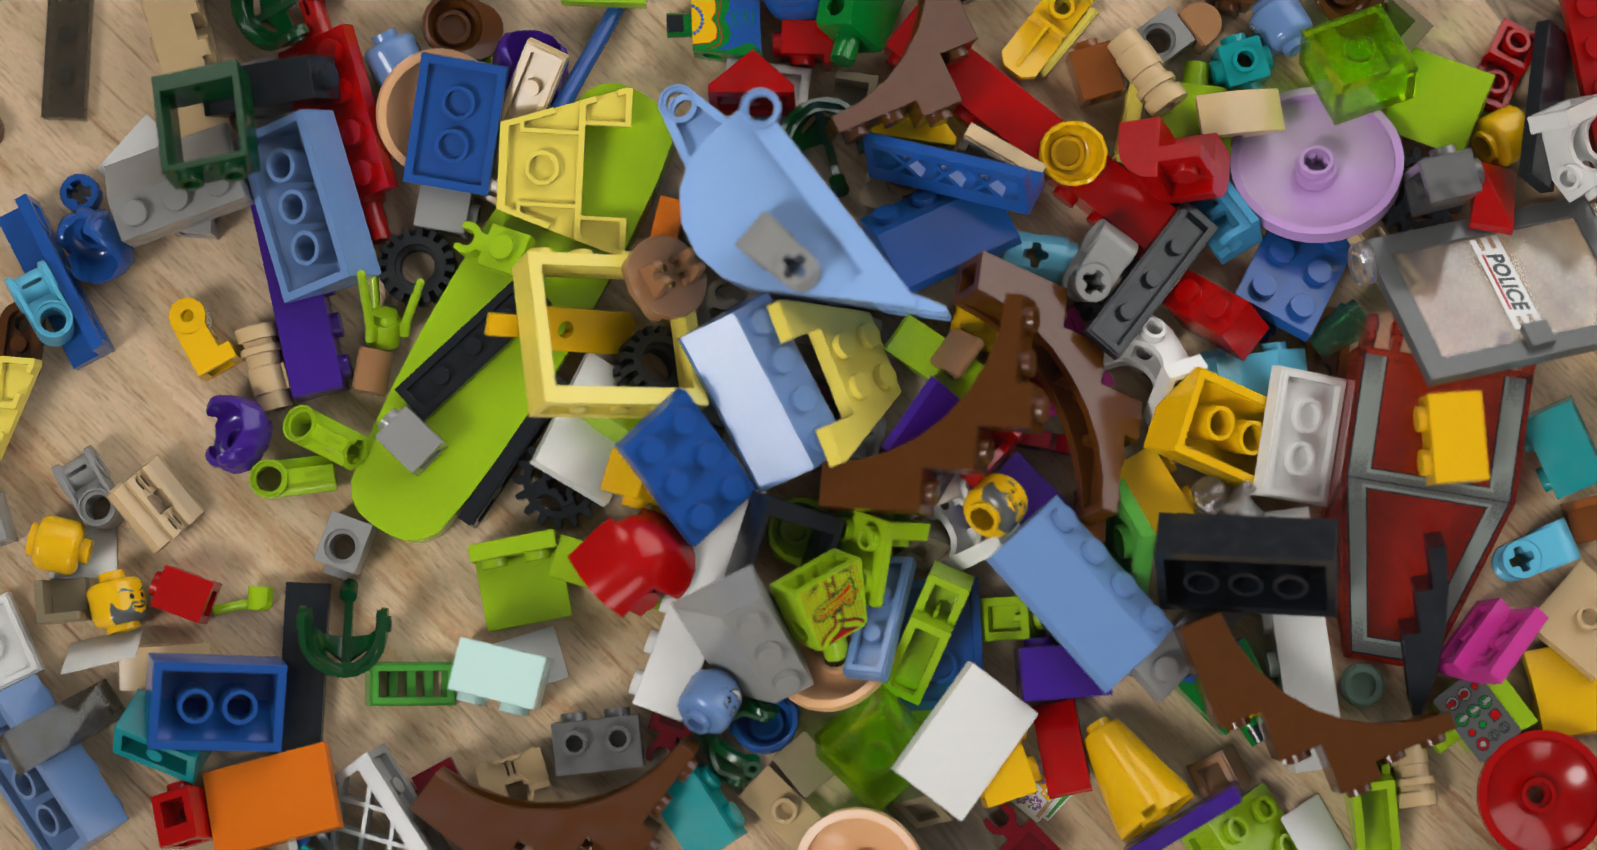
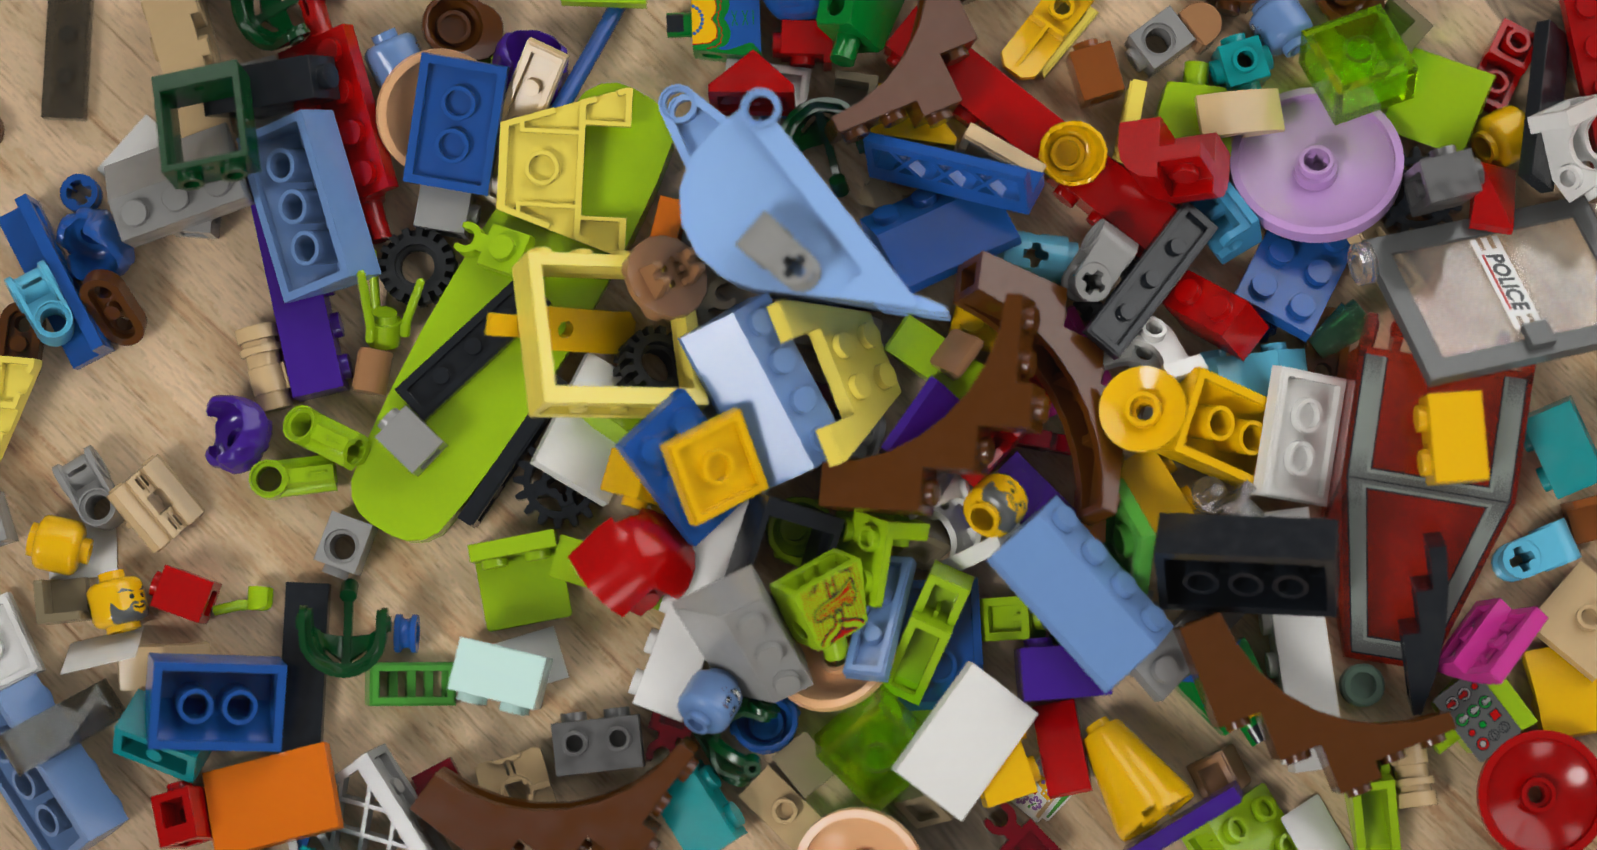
yellow leg [168,297,244,381] -> none
tan axle [1107,27,1188,118] -> none
none -> reddish brown plate [79,269,148,346]
none -> blue bush [393,614,420,653]
none -> yellow tile [660,407,769,526]
none -> yellow dish [1099,366,1187,453]

